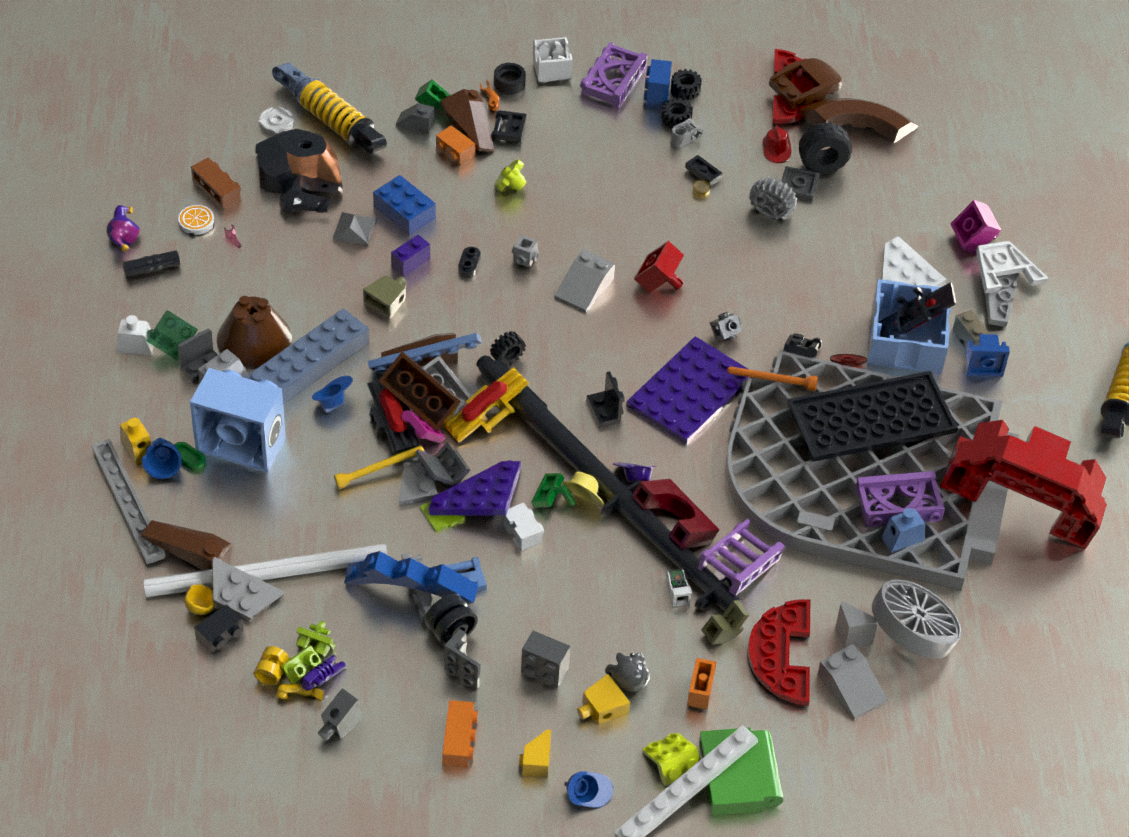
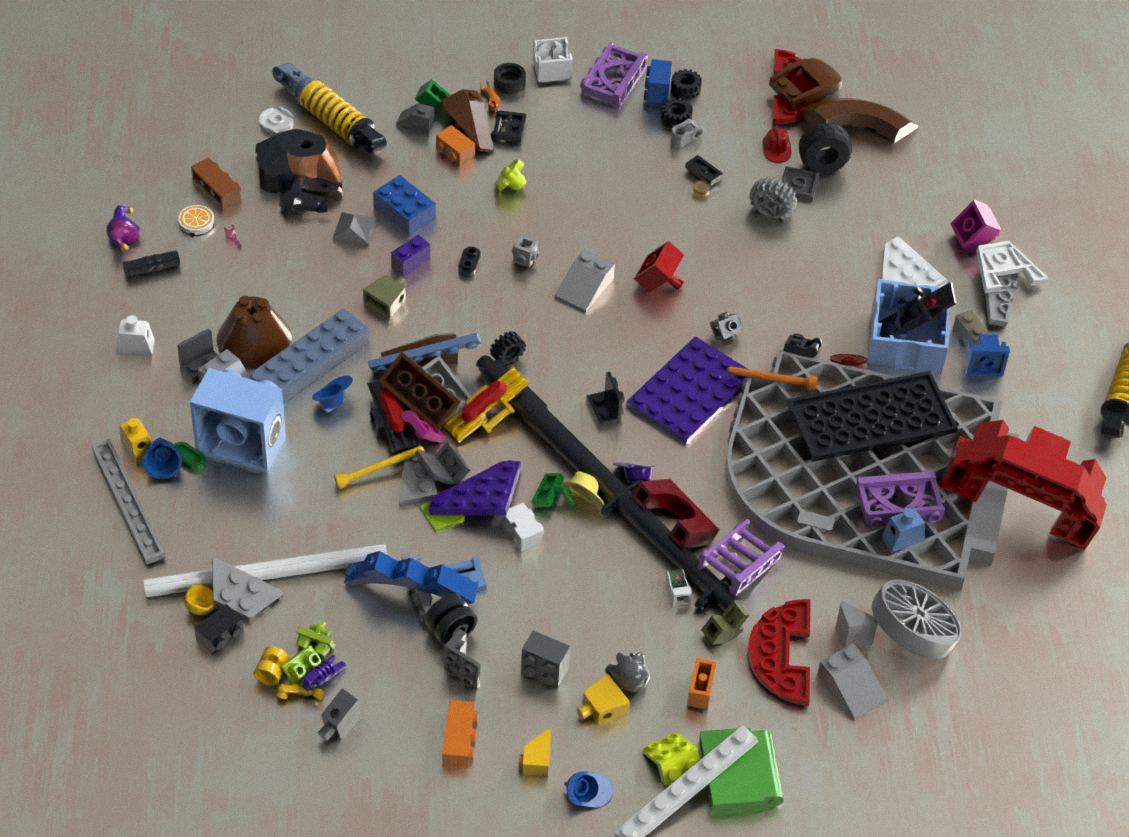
reddish brown wedge [141,520,231,571] -> none
clear green hinge [146,310,198,361] -> none

